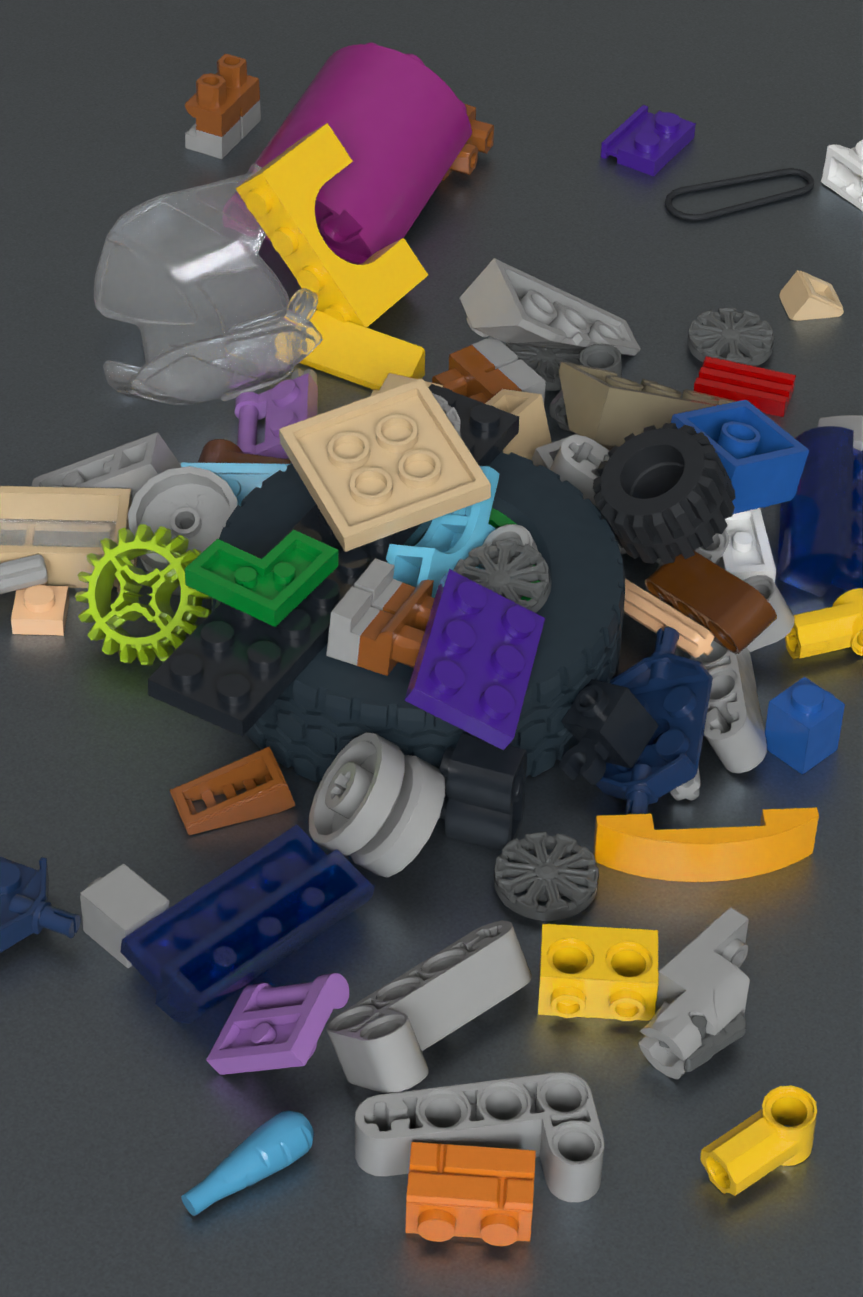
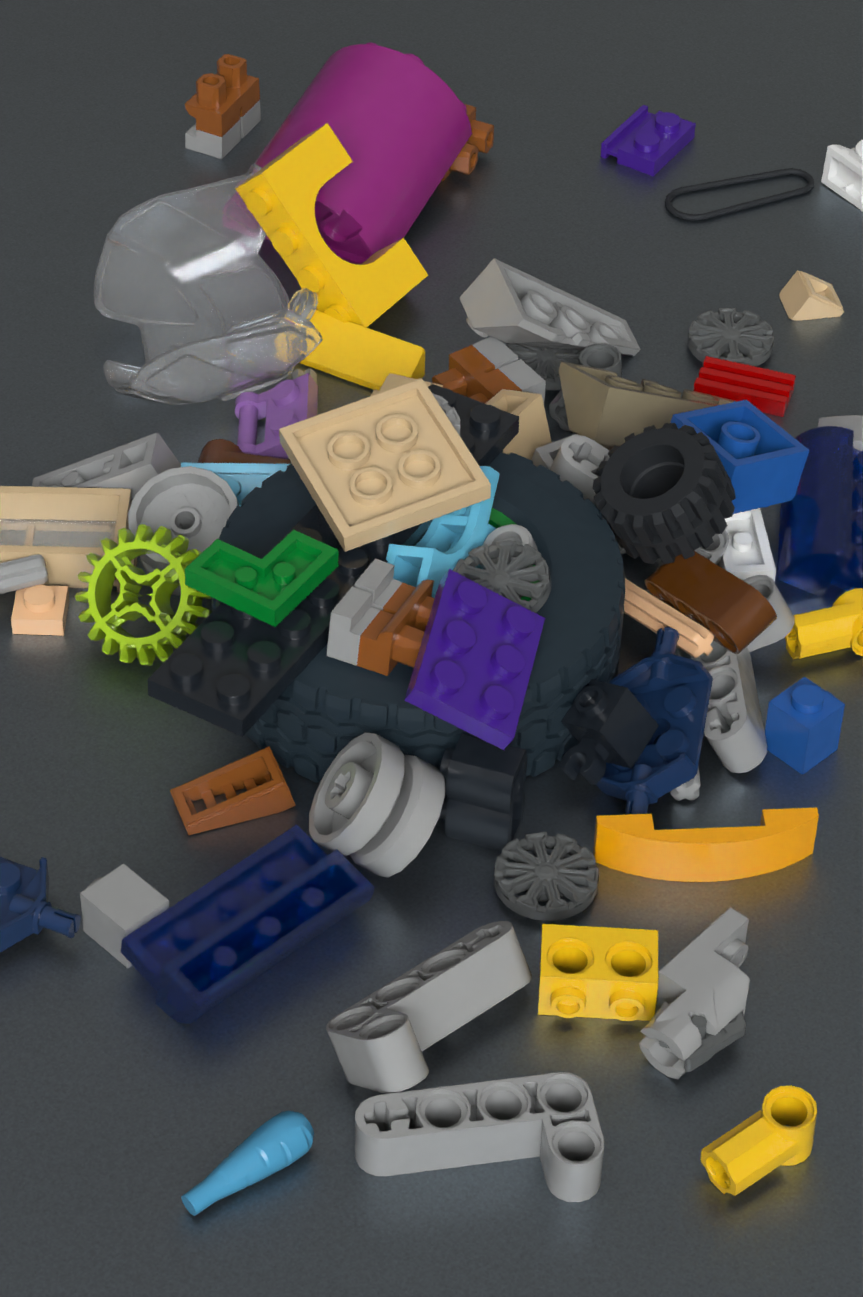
medium lavender plate [206,973,349,1075] -> none
orange brick [405,1142,536,1246] -> none

